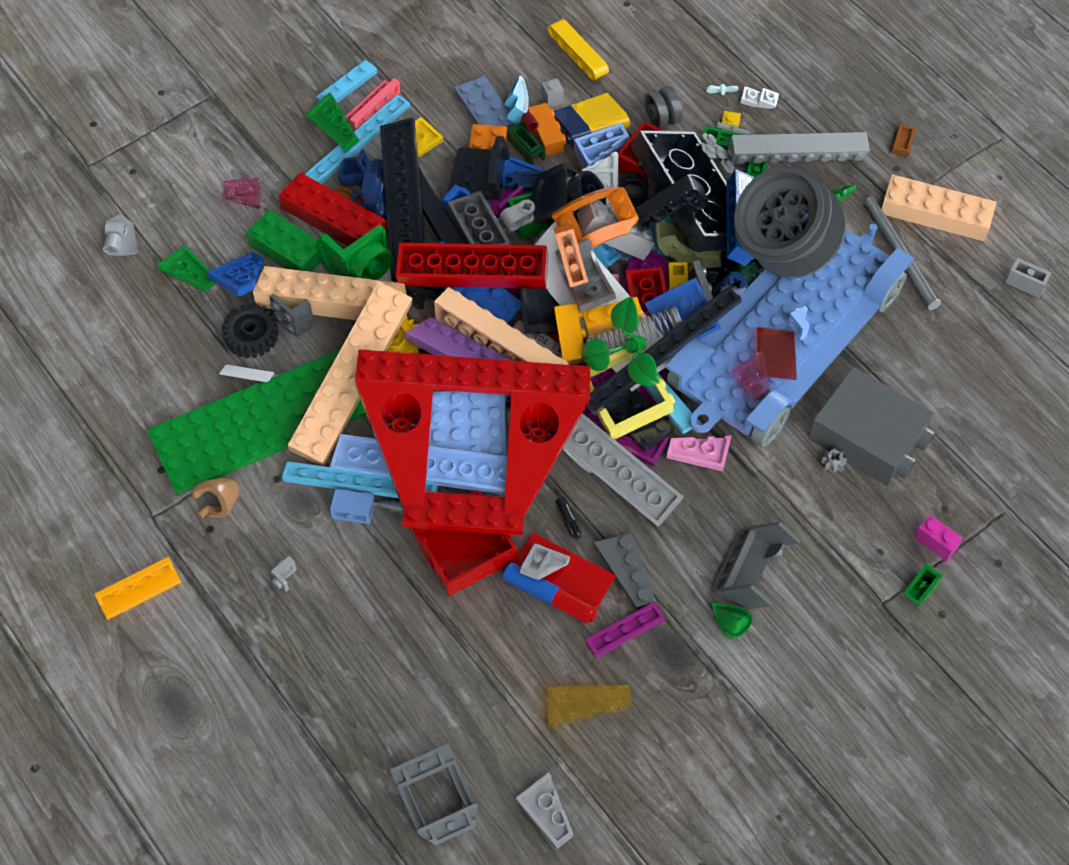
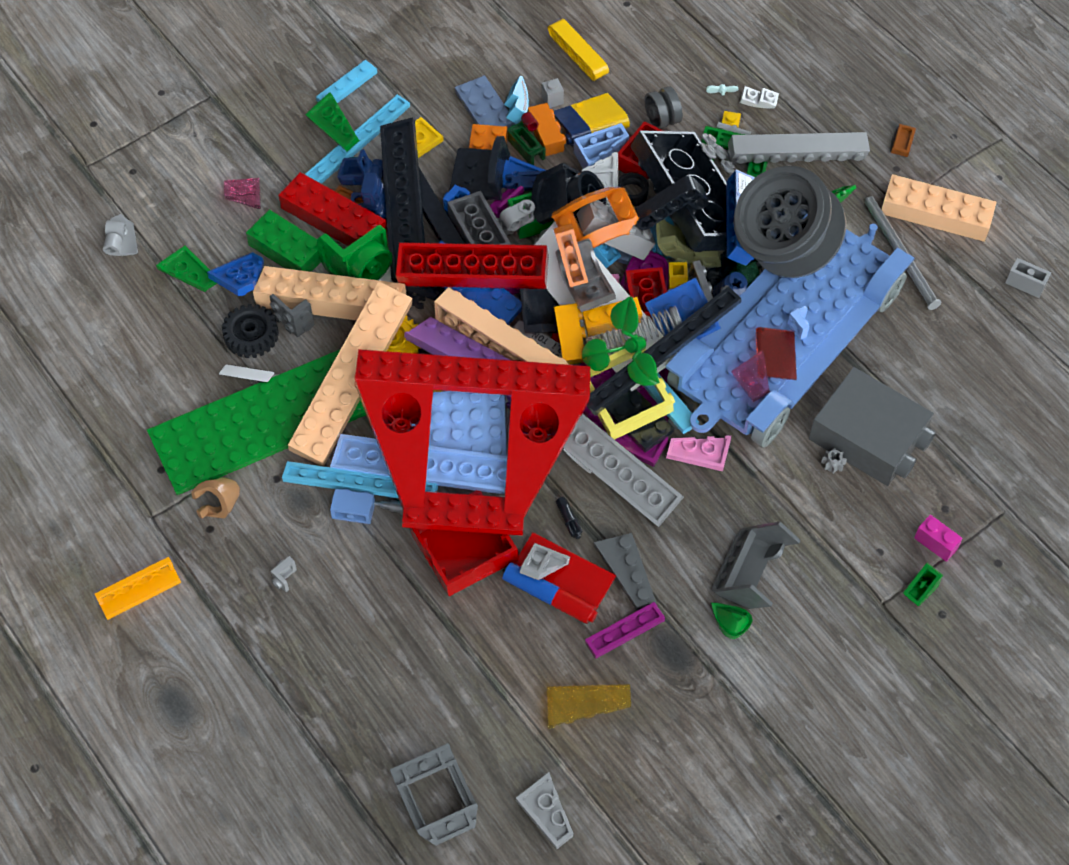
coral fence [345,78,400,131] -> none

